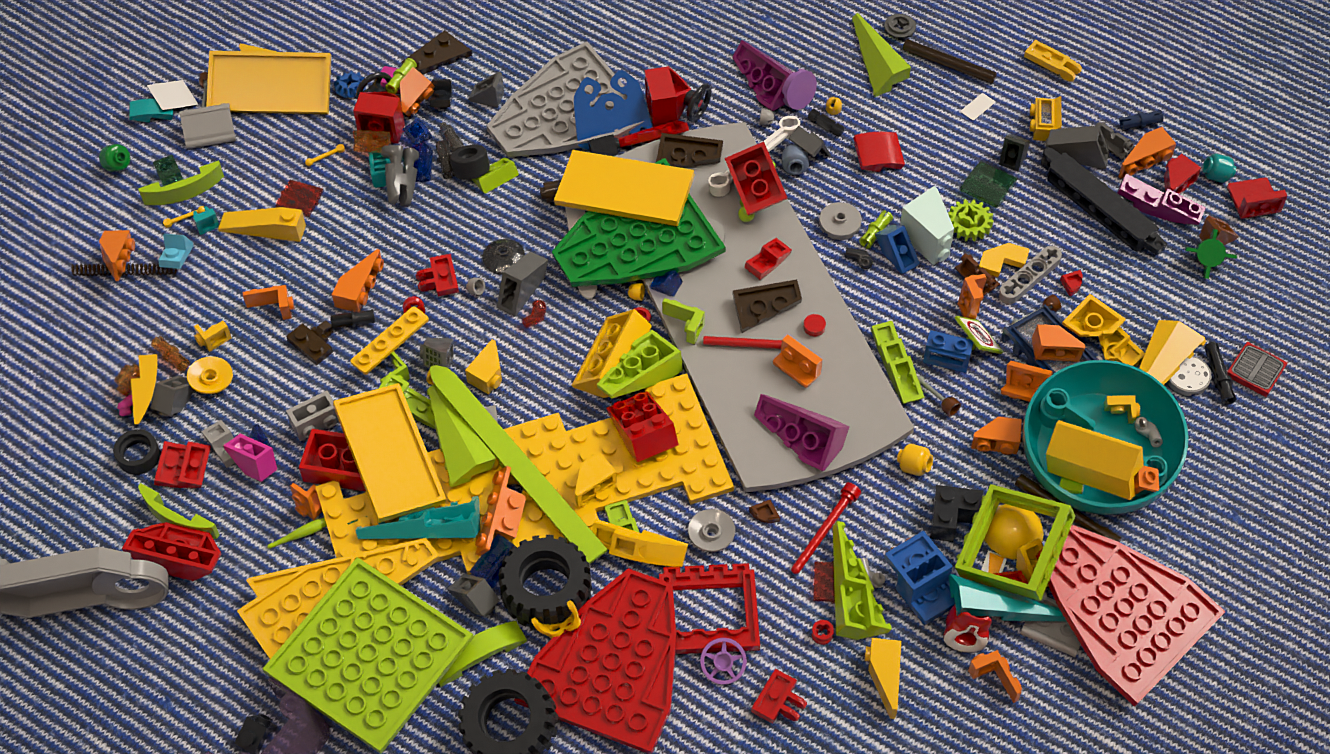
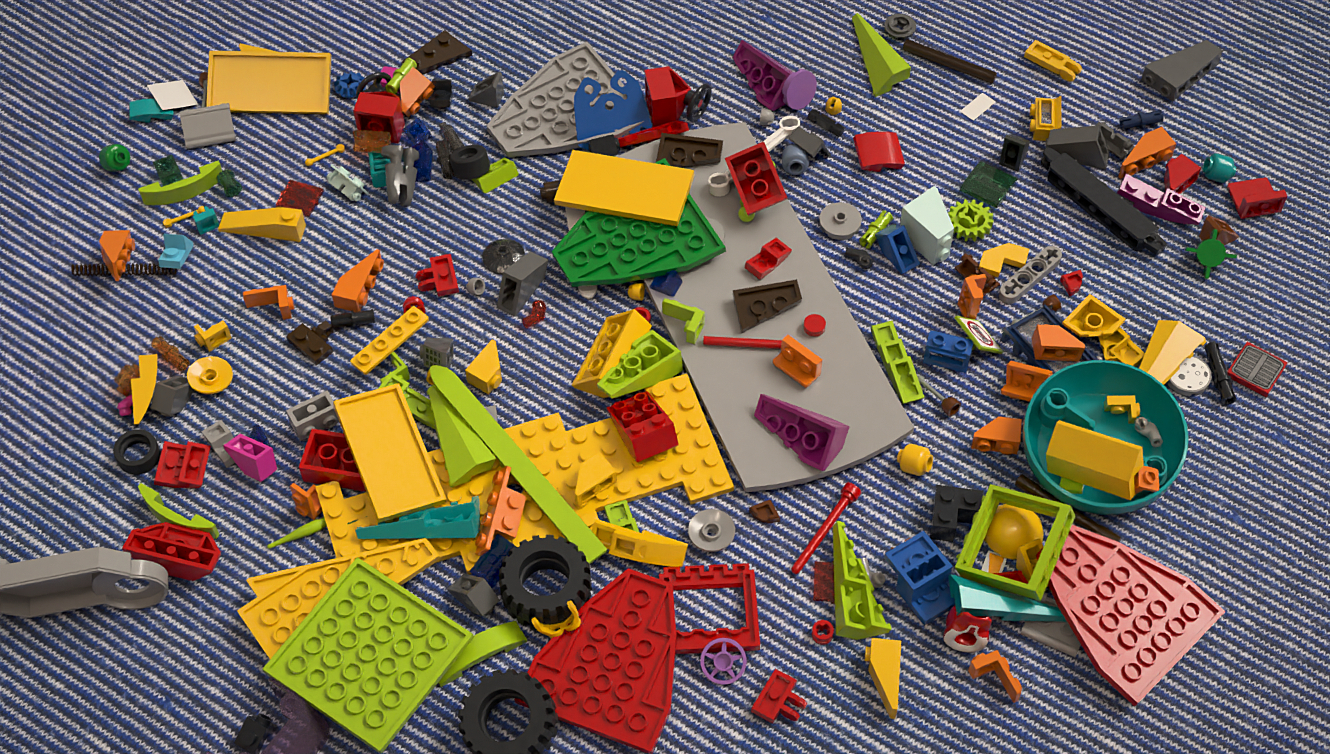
none -> clear green bush [216,169,242,197]
none -> light aqua hinge [327,164,369,201]
none -> dark grey slope [1141,40,1223,102]

